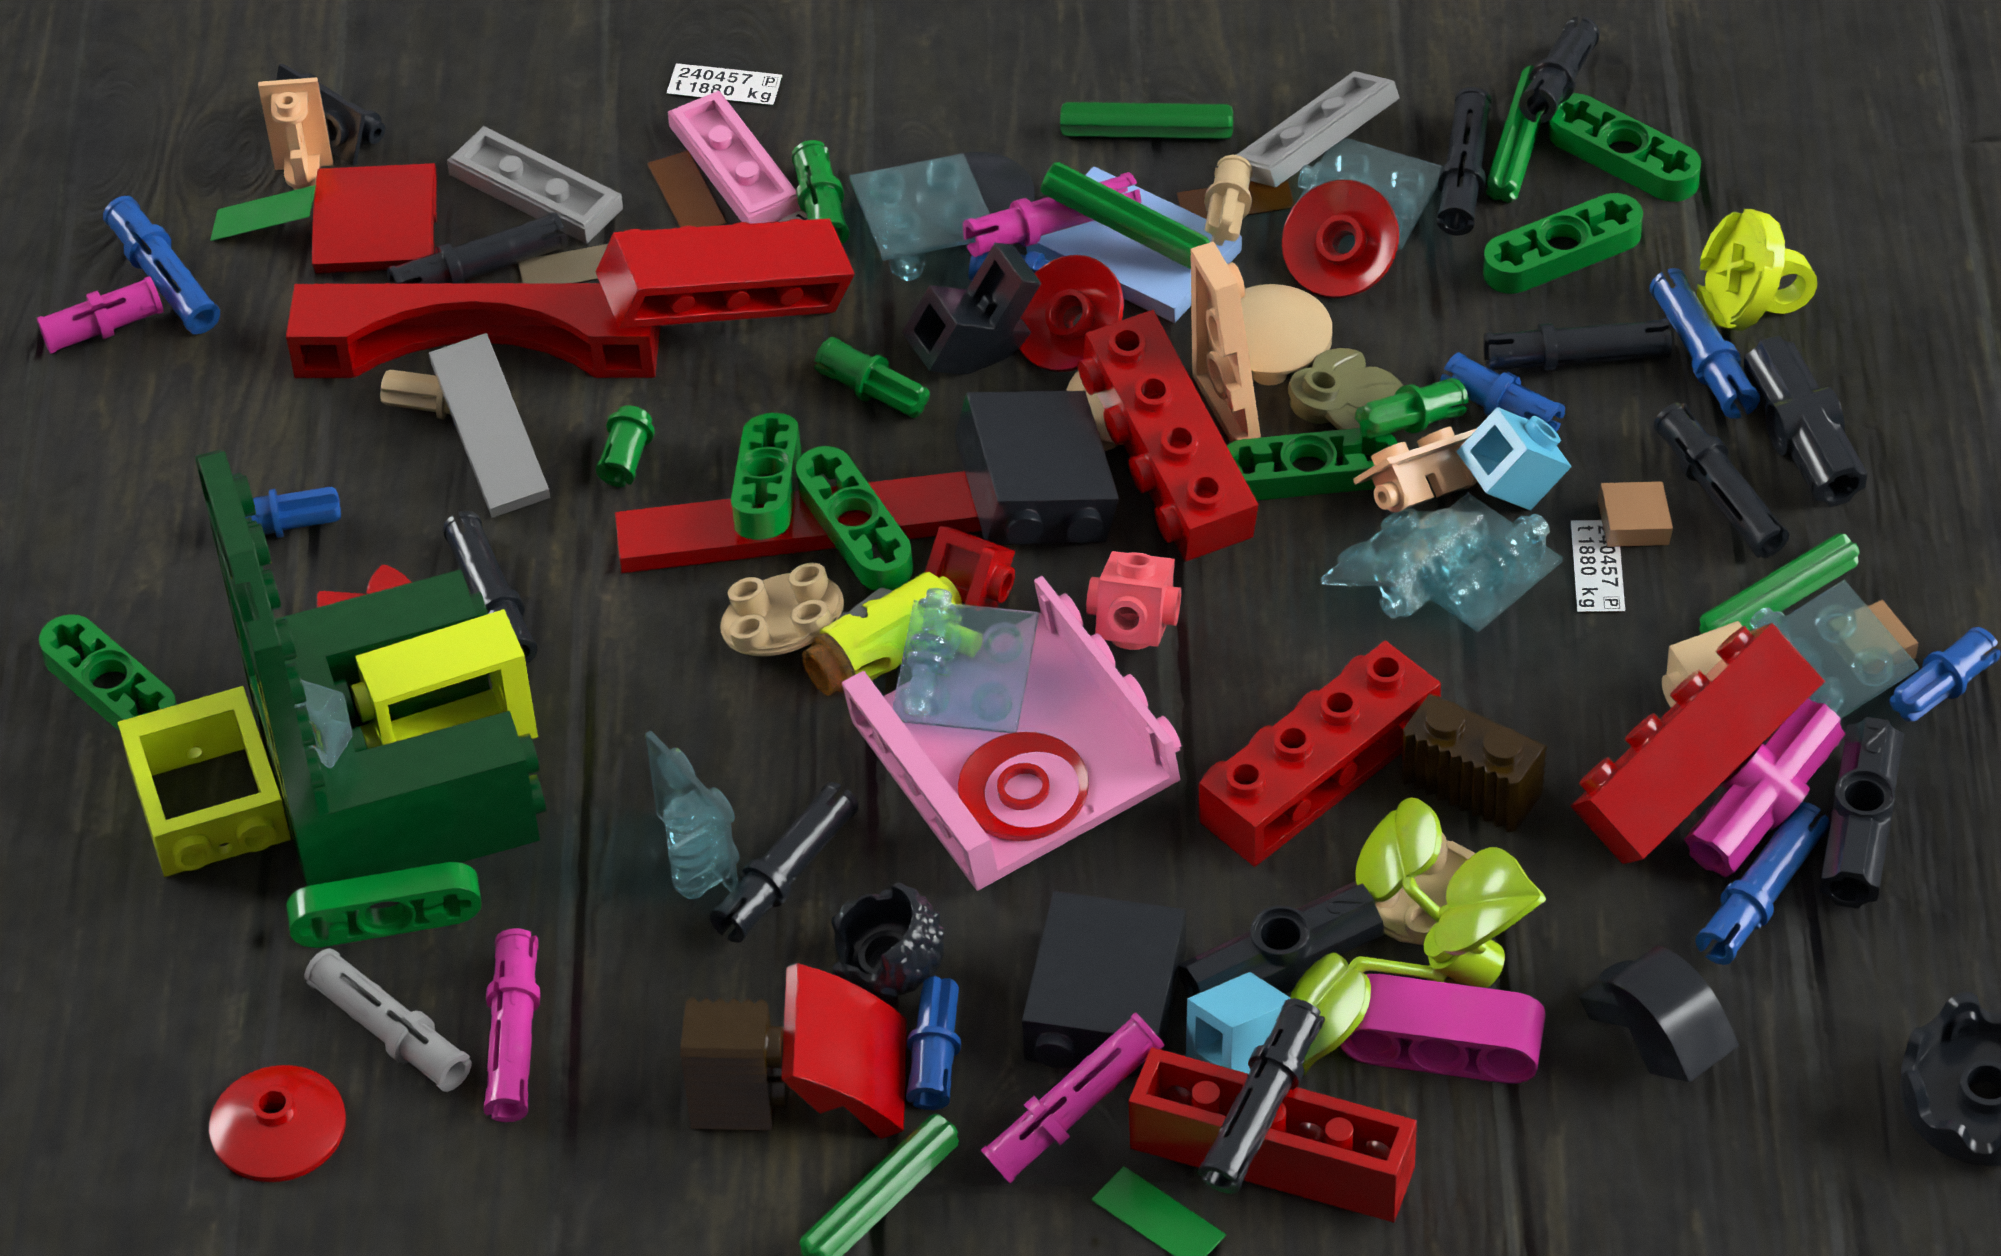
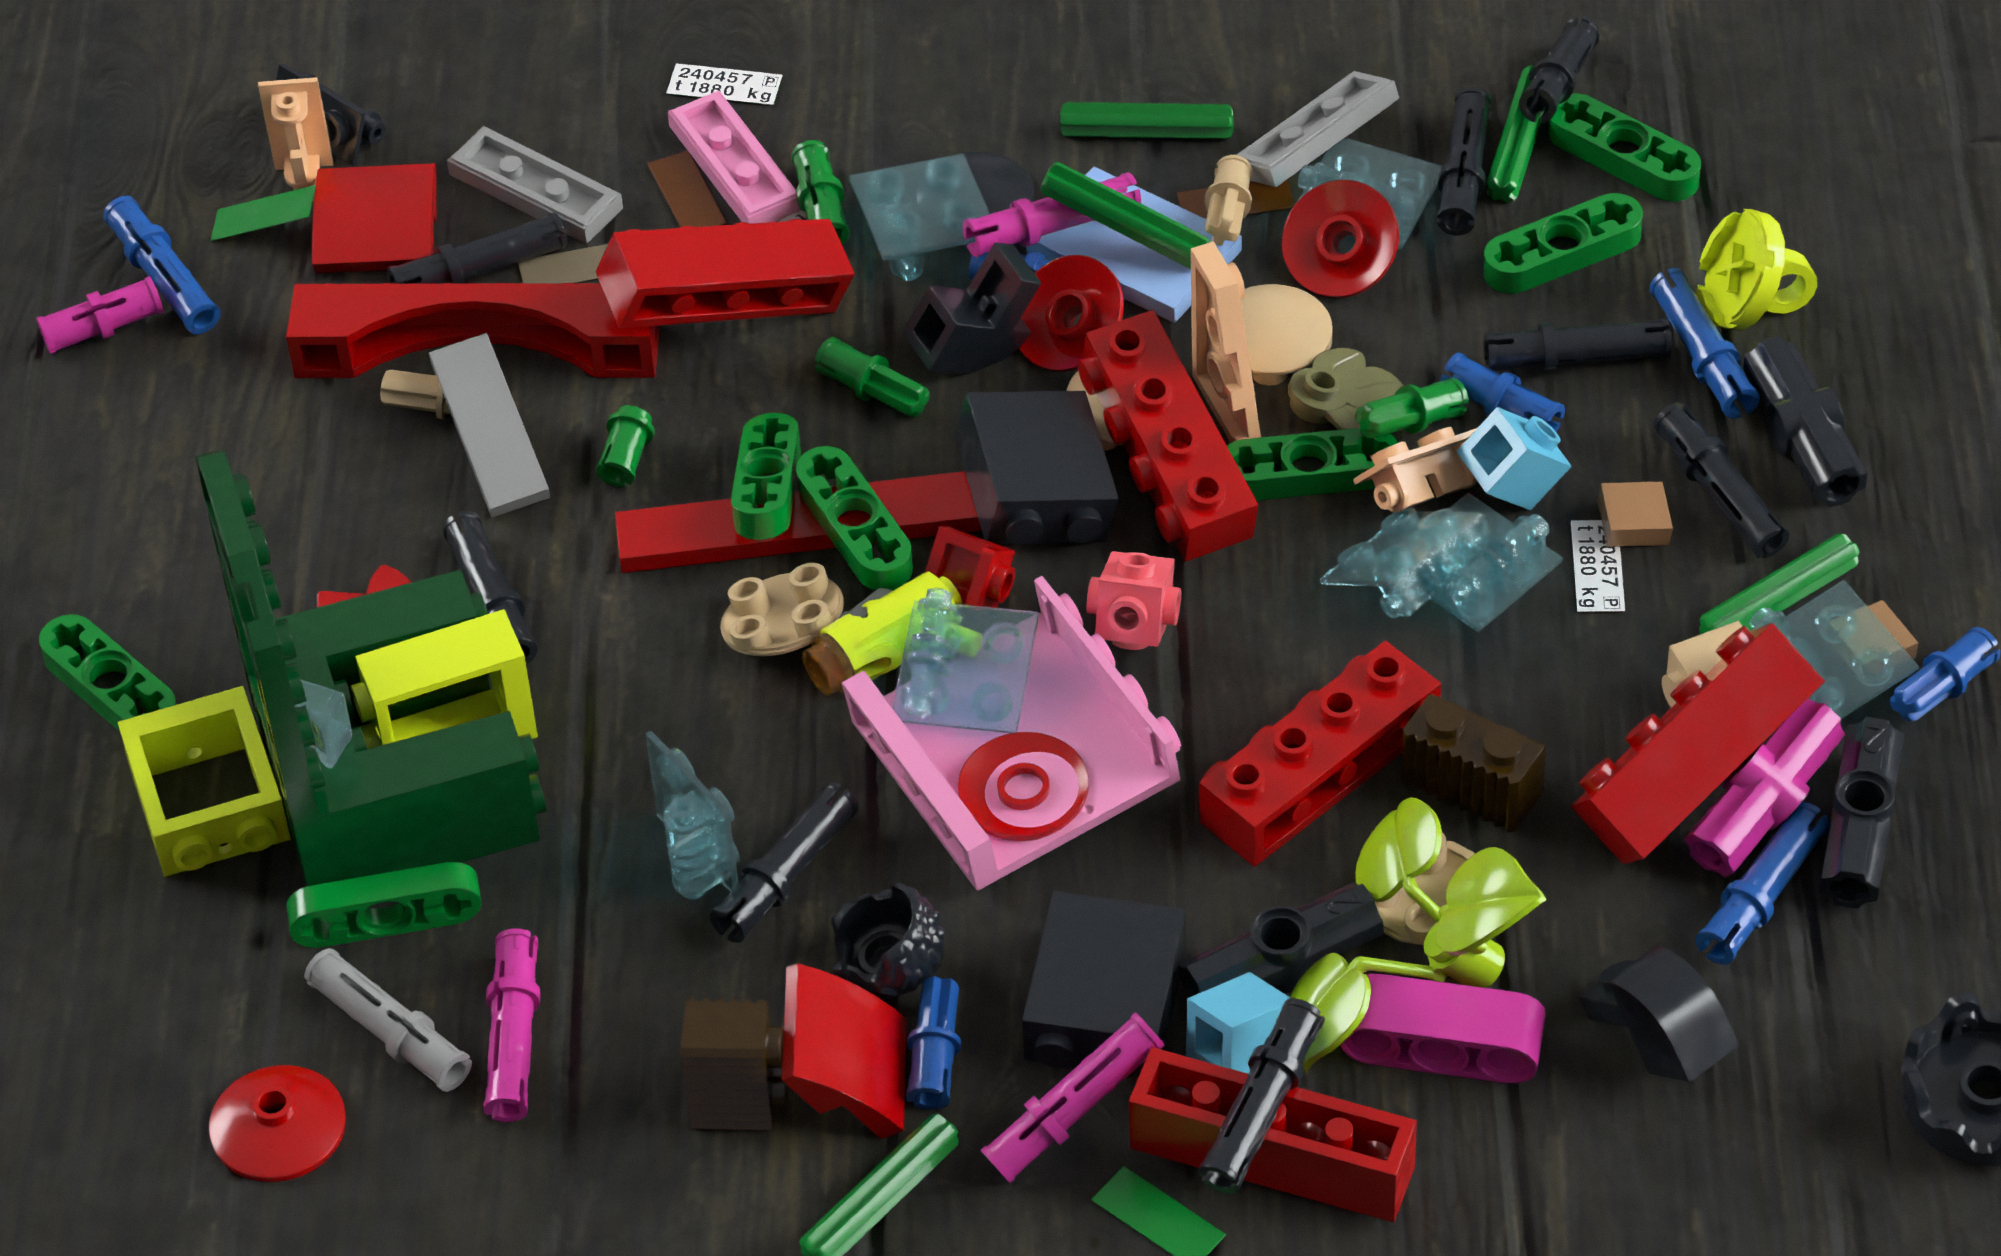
blue axle [246,487,341,538] -> none

